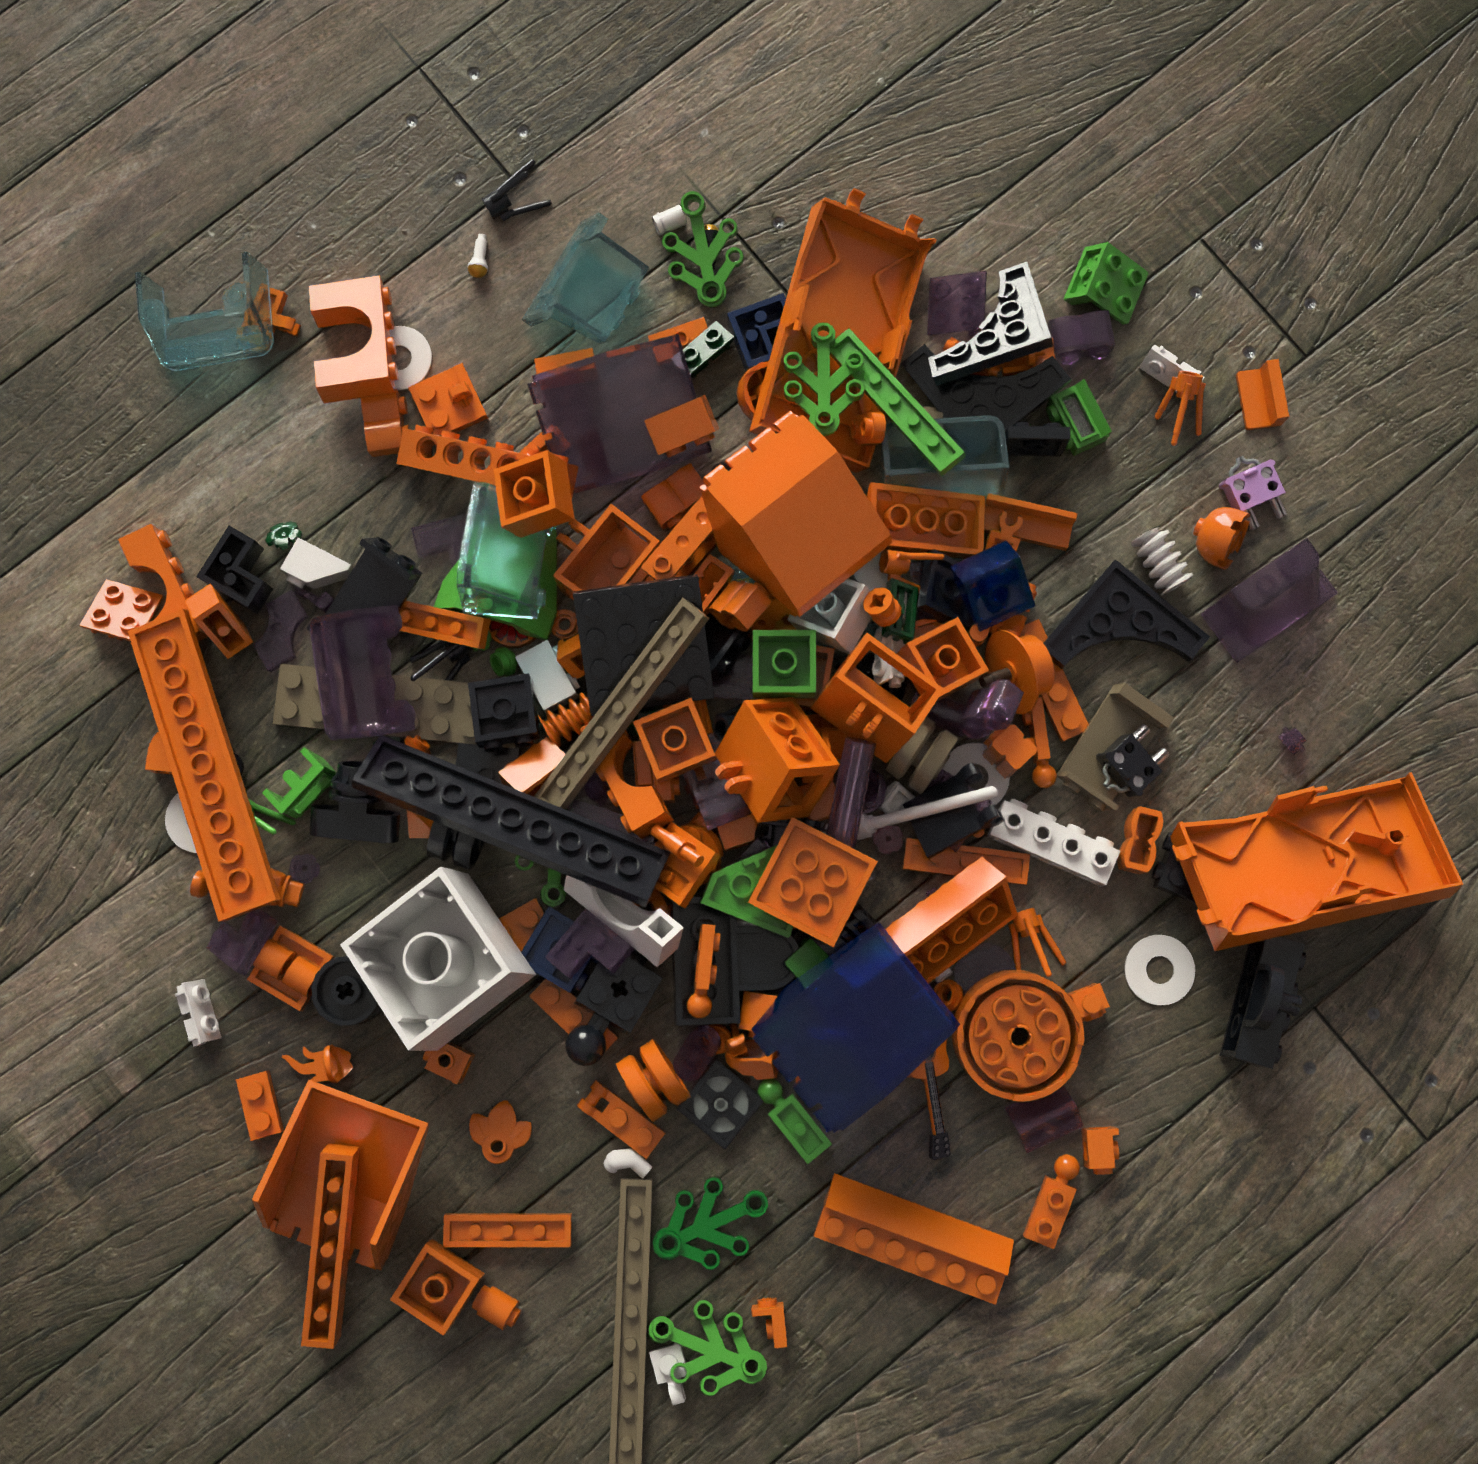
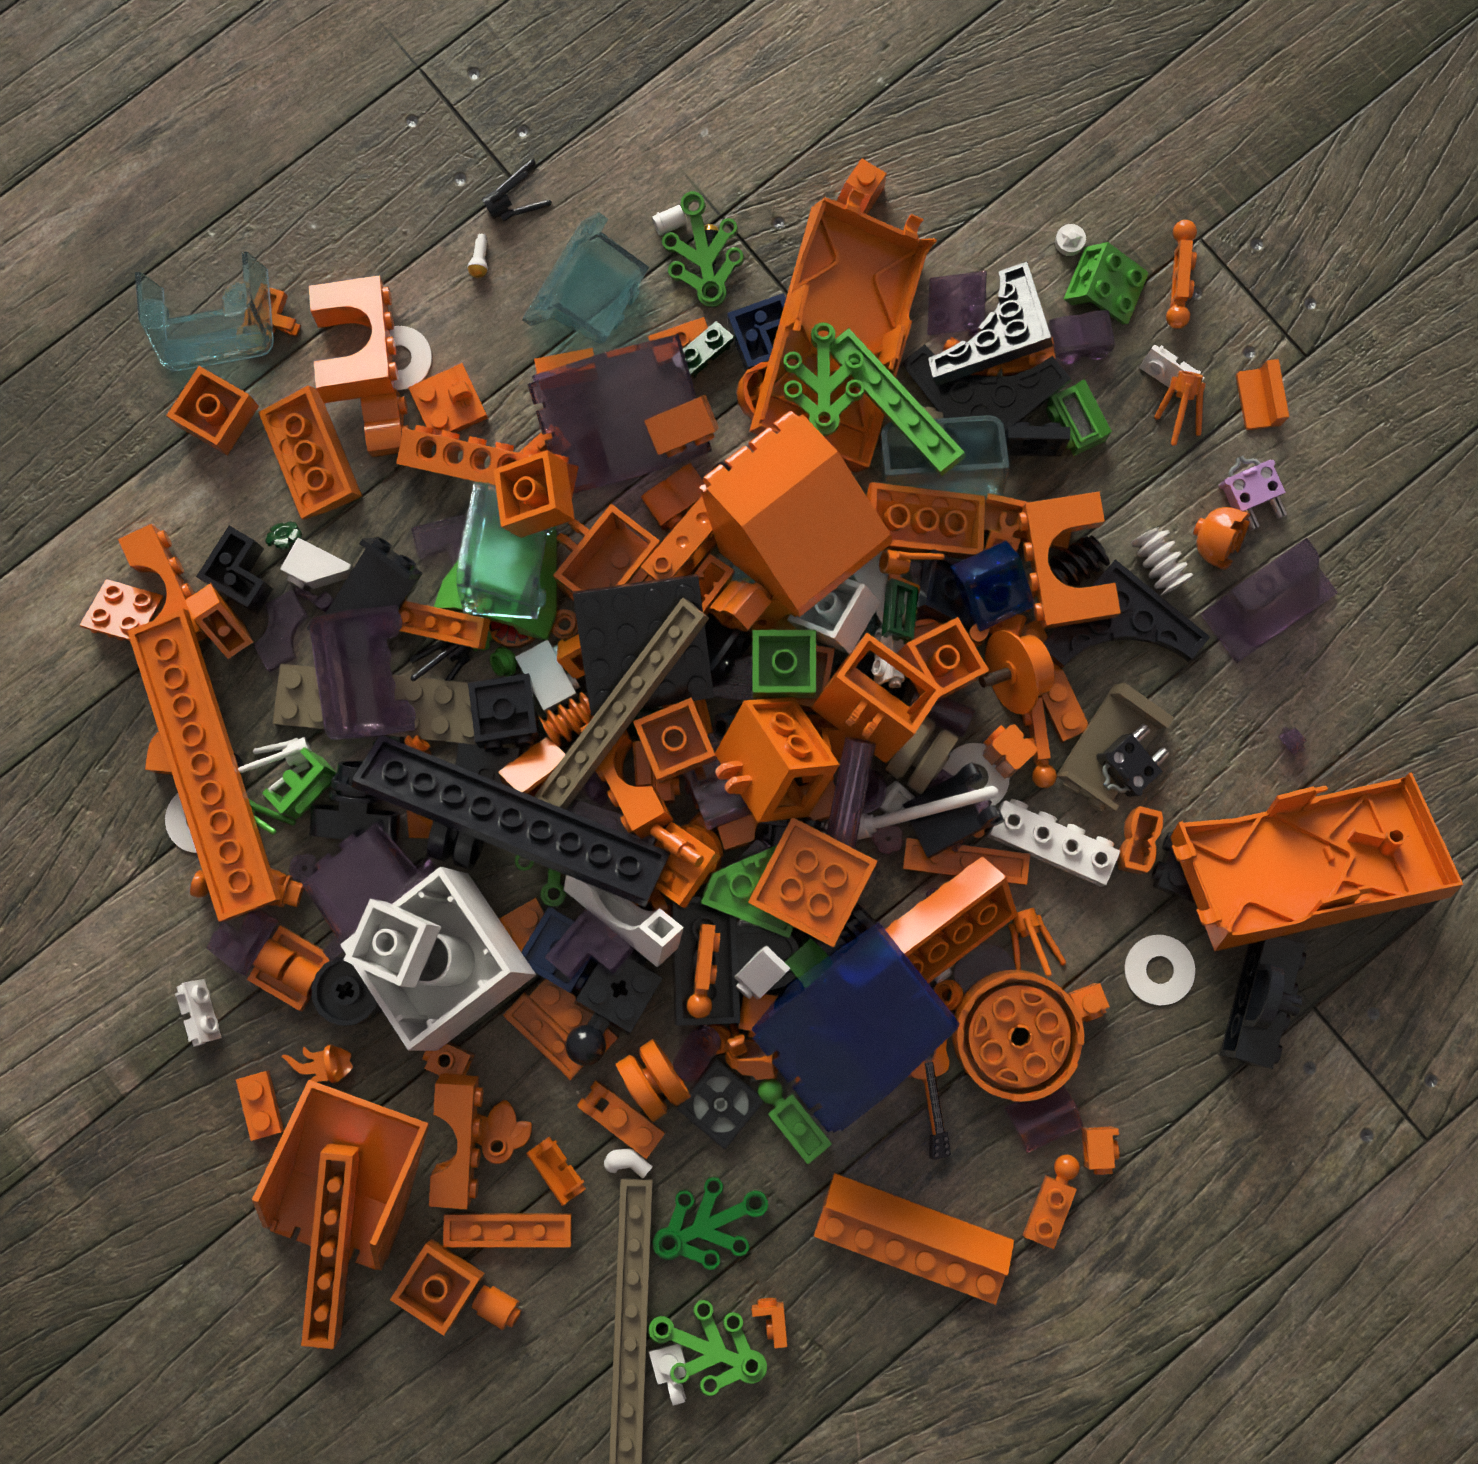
orange plate [850,412,886,446] -> none
orange wheel [863,587,902,627] -> none
clear purple brick [957,679,1024,739] -> none
none -> orange brick [166,366,259,456]
none -> white plant [238,737,312,797]
none -> orange slope [258,385,362,519]
none -> clear purple windscreen [302,822,437,961]
none -> white brick [344,899,441,988]
none -> orange arch [429,1073,484,1210]
none -> orange tile [503,992,584,1080]
none -> orange hinge [526,1136,586,1206]
none -> white slope [734,946,790,999]
none -> orange slope [837,158,887,214]
none -> orange arch [1018,491,1121,629]
none -> black piece [1049,535,1110,586]
none -> white tile [1055,224,1086,256]
none -> orange plate [1166,220,1197,329]

